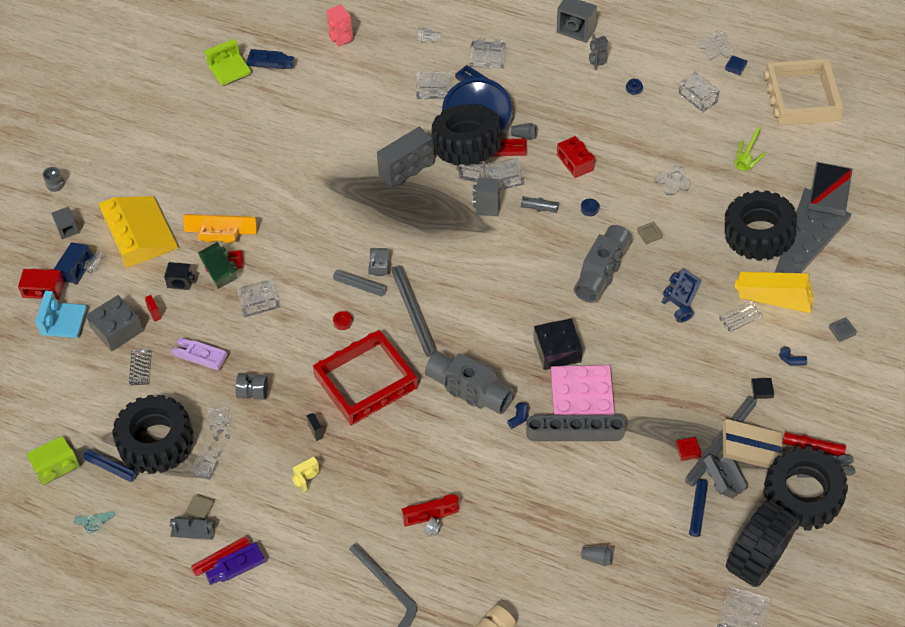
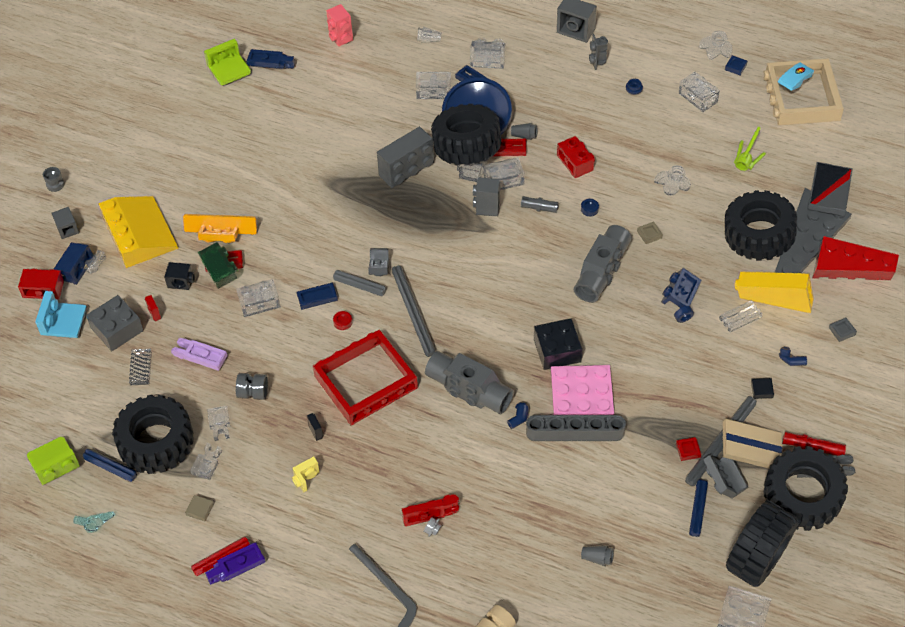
dark grey hinge [170,517,215,540] -> none
none -> dark blue tile [296,282,338,310]
none -> medium azure slope [778,62,814,91]
none -> red wedge [812,236,899,280]

